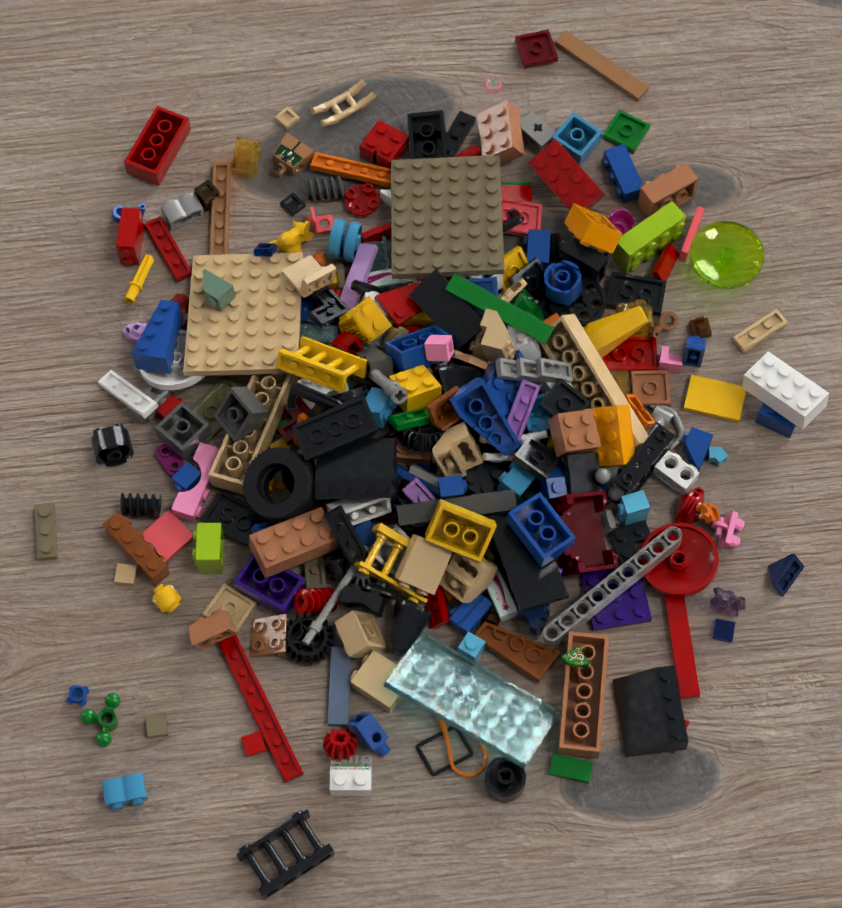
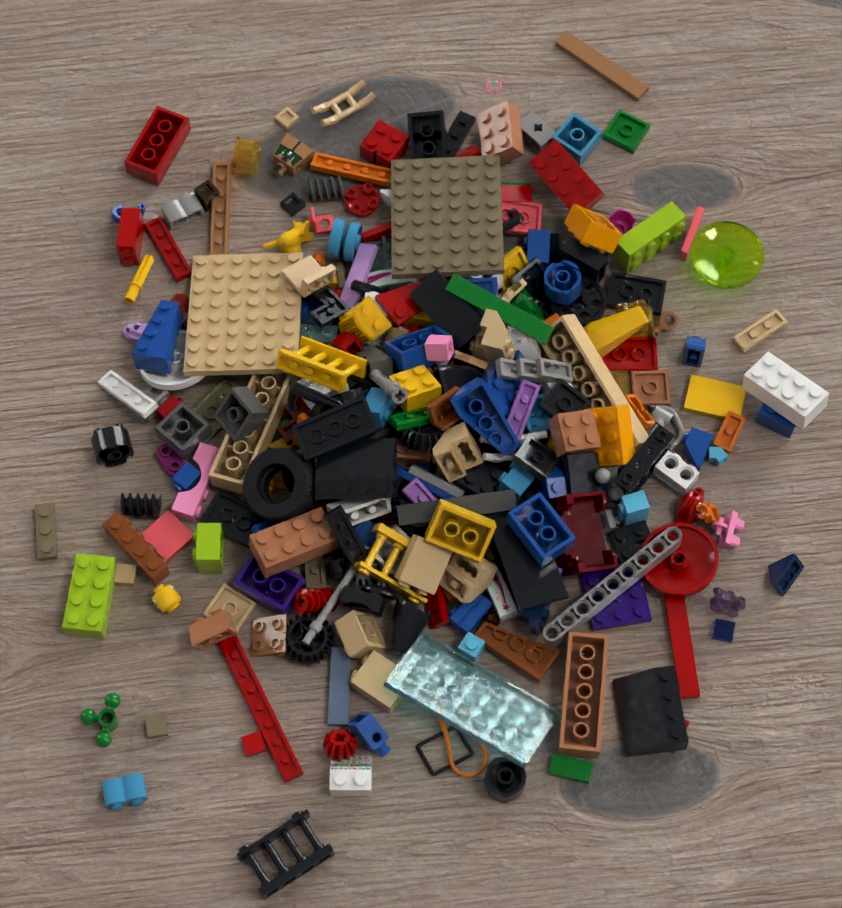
blue plate [67,685,89,706] -> none
sand green slope [202,269,235,311] -> none
clear blue tile [254,243,277,257] -> none
blue brick [437,475,467,499] -> none
dark red plate [515,29,558,69] -> none
green tile [561,646,589,668] -> none
blue brick [602,144,643,203] -> none
nougat brick [637,163,699,218] -> none
red tile [652,243,679,281] -> none
bright pink panel [658,346,683,374] -> none
reddish brown tile [689,316,712,339] -> none
none -> lime brick [62,553,117,639]
none -> orange plate [712,411,746,454]

